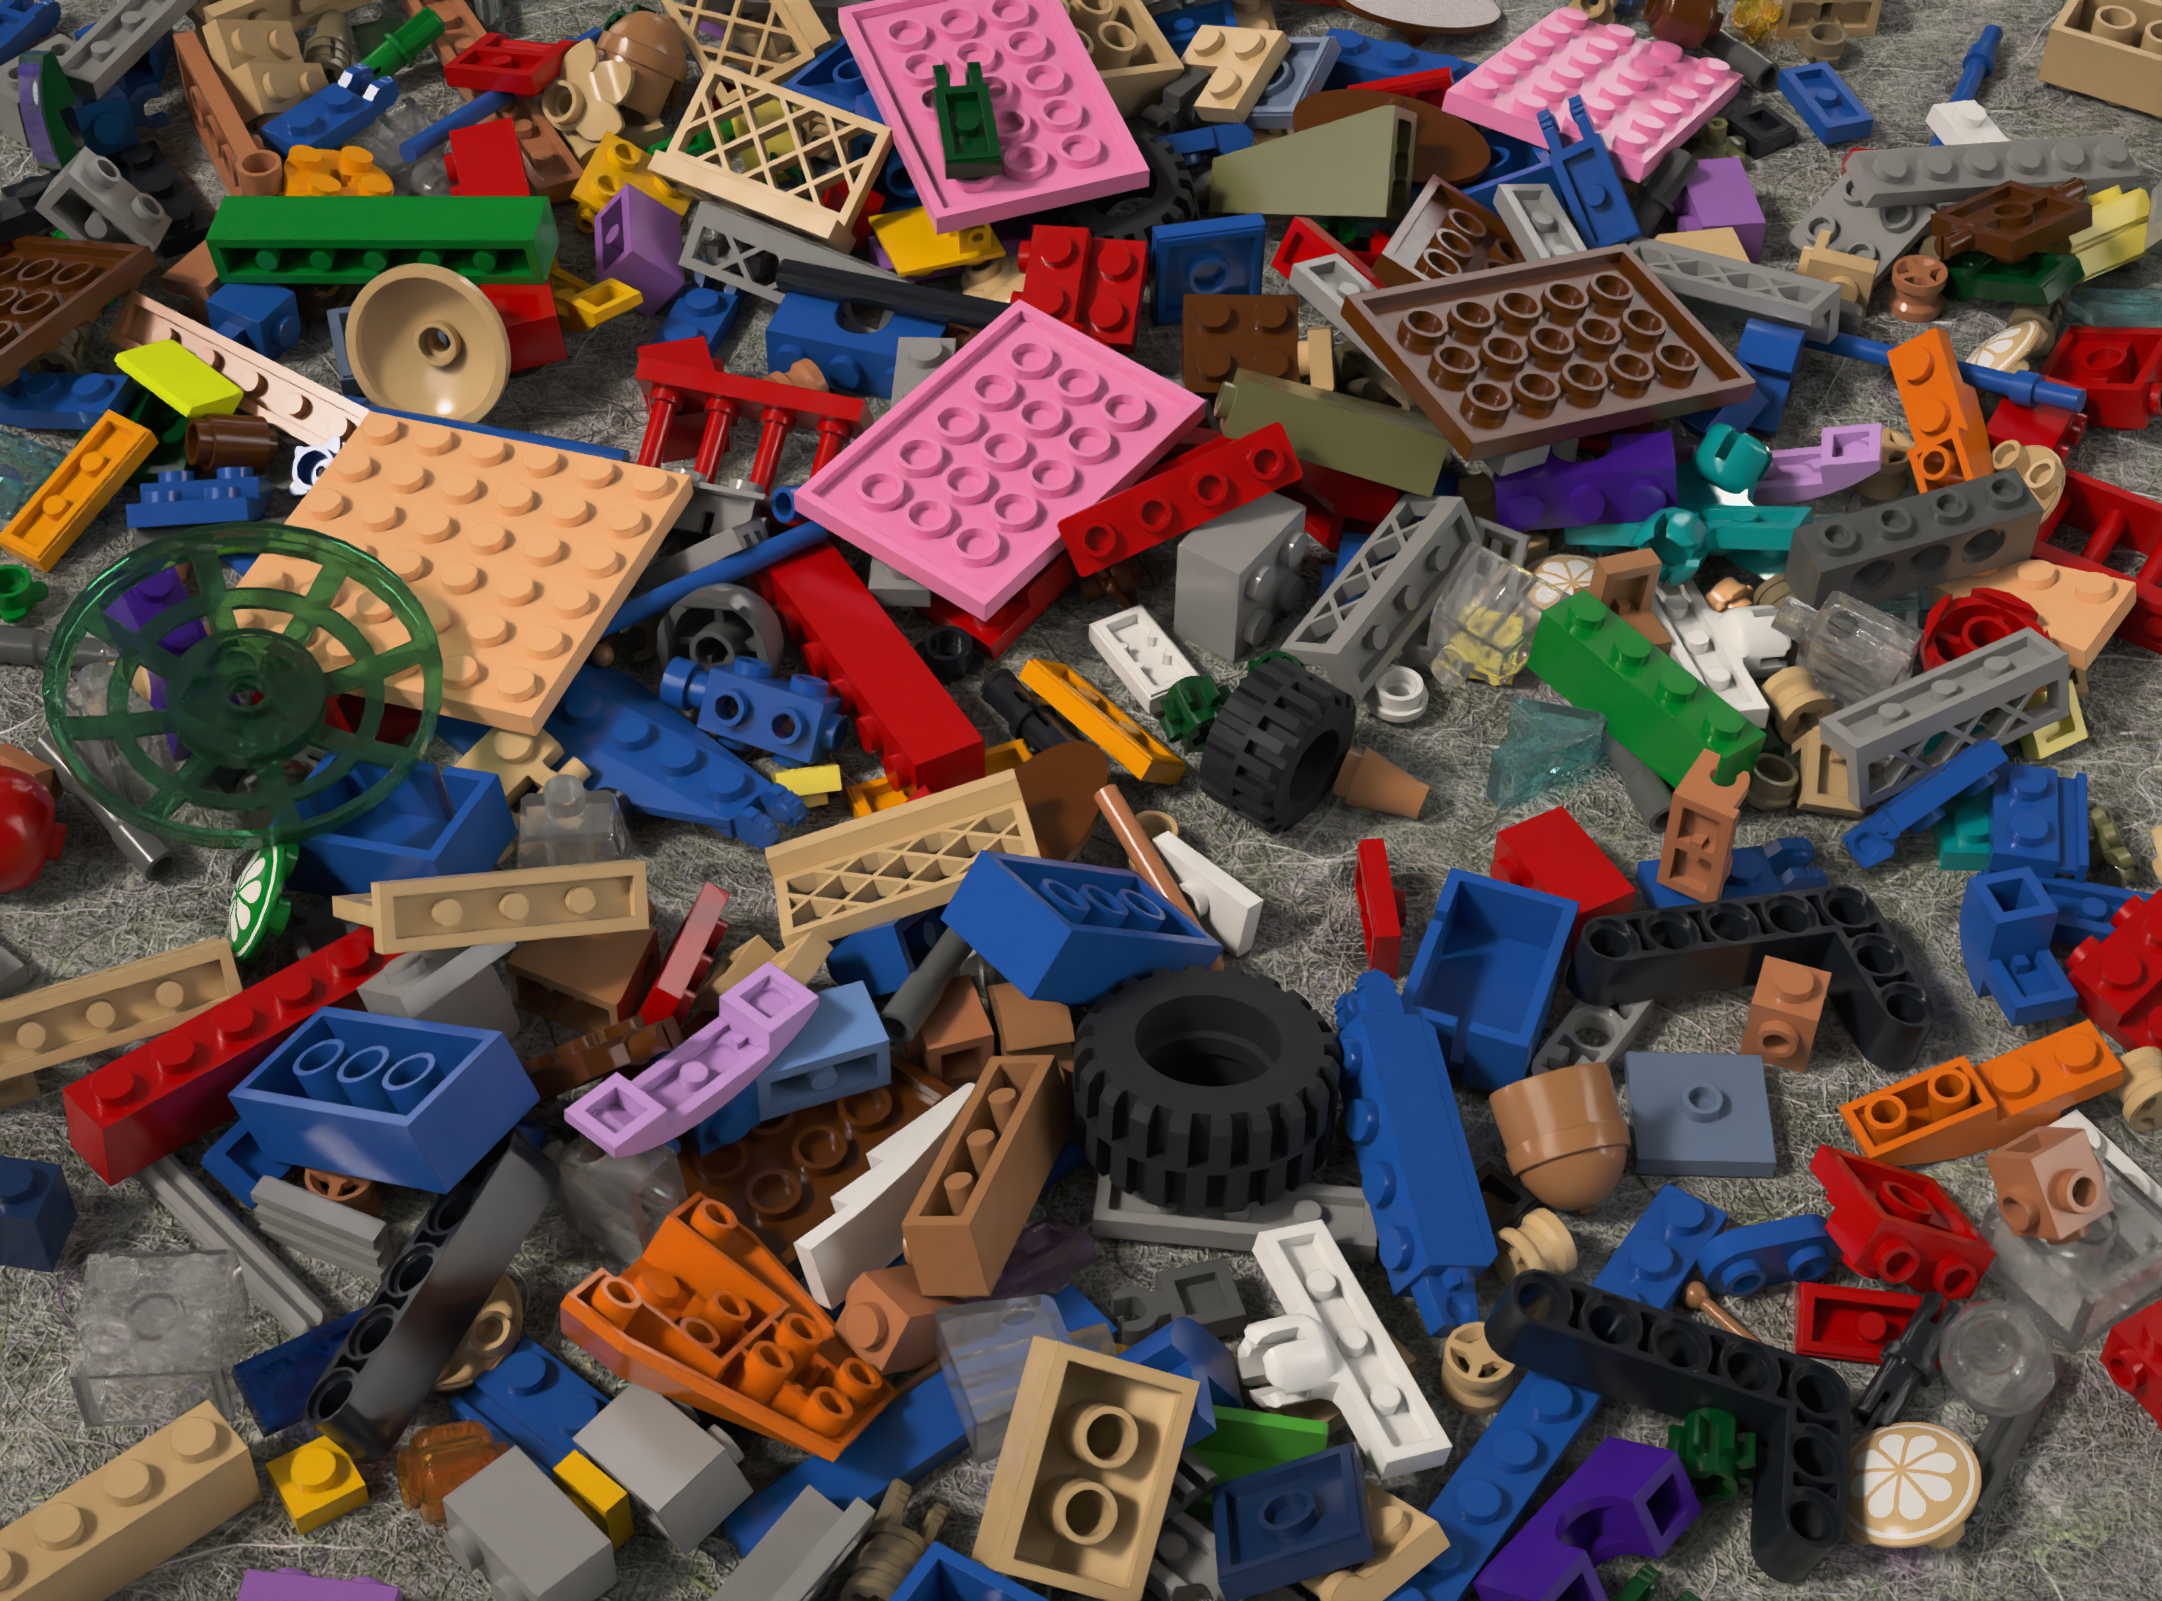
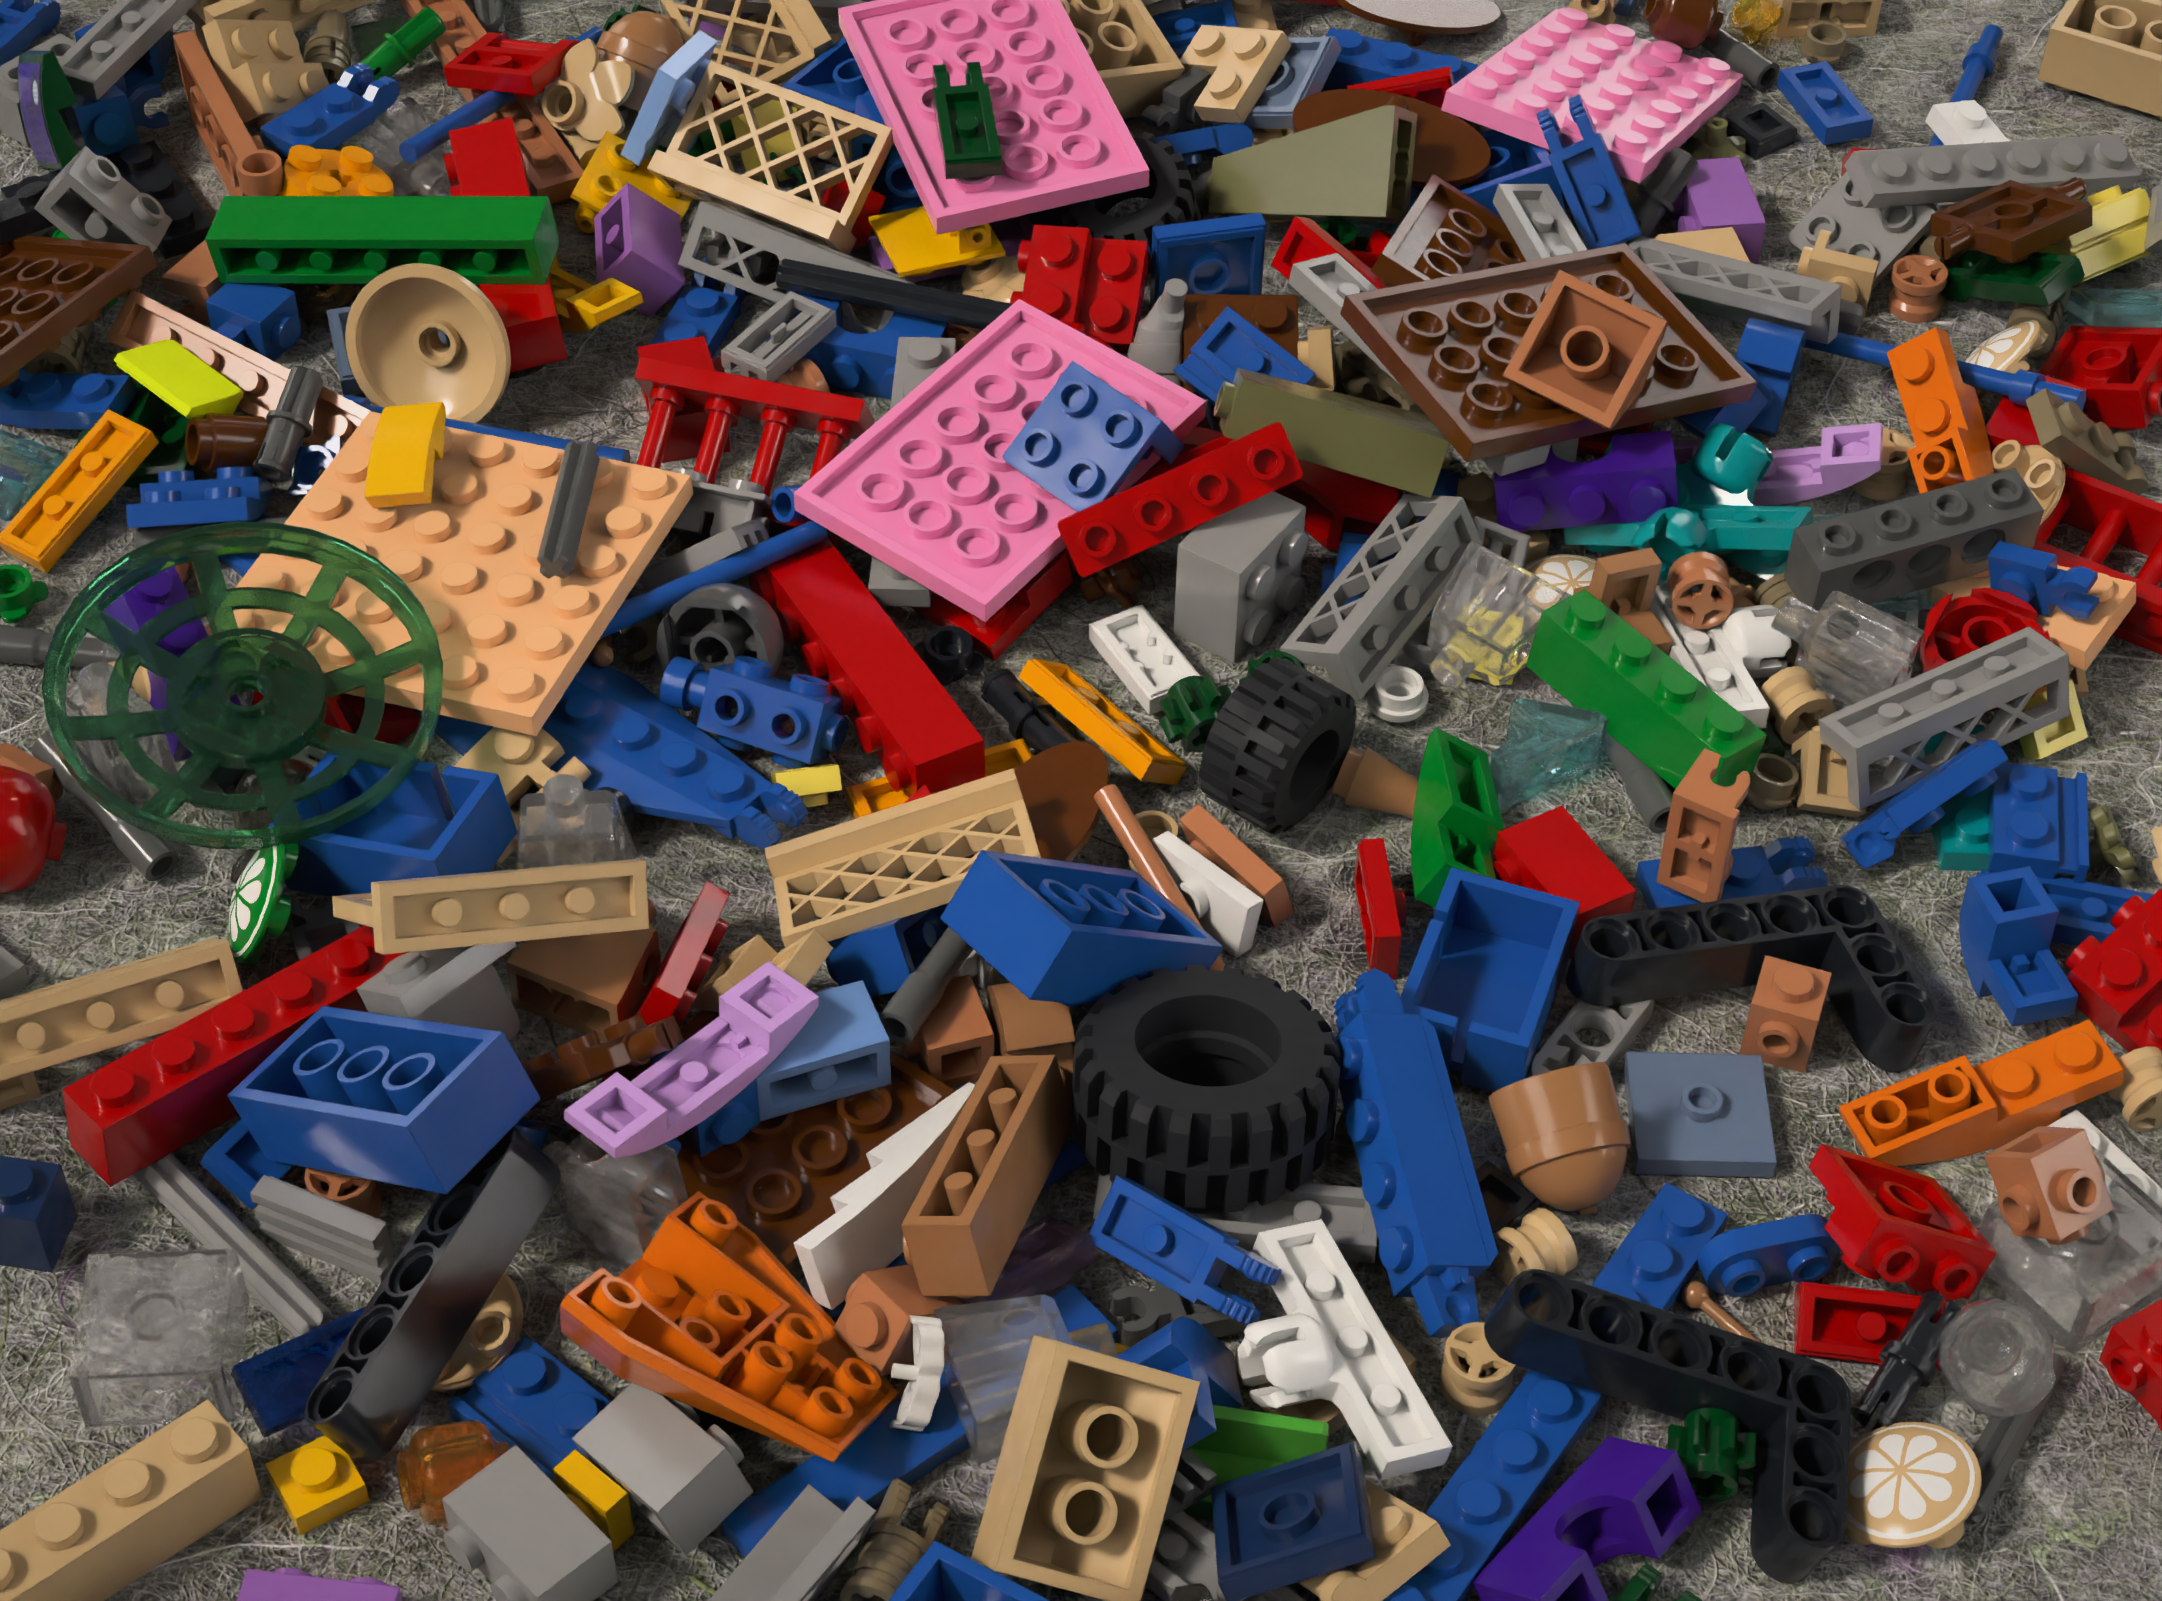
none -> dark grey axle [253,366,323,482]
none -> yellow slope [365,402,446,508]
none -> dark grey axle [537,440,600,579]
none -> light blue hinge [620,30,718,166]
none -> light grey tile [721,291,837,382]
none -> white piece [890,1315,945,1431]
none -> bracket [1003,361,1185,512]
none -> blue hinge [1086,1175,1282,1325]
none -> light grey piece [1127,278,1188,387]
none -> blue plate [1173,306,1318,406]
none -> nougat plate [1179,803,1294,928]
none -> green slope [1411,727,1504,908]
none -> nougat slope [1502,270,1668,431]
none -> nougat wheel [1668,552,1734,629]
none -> blue plate [1988,541,2099,619]
none -> dark tan plate [2026,388,2148,495]

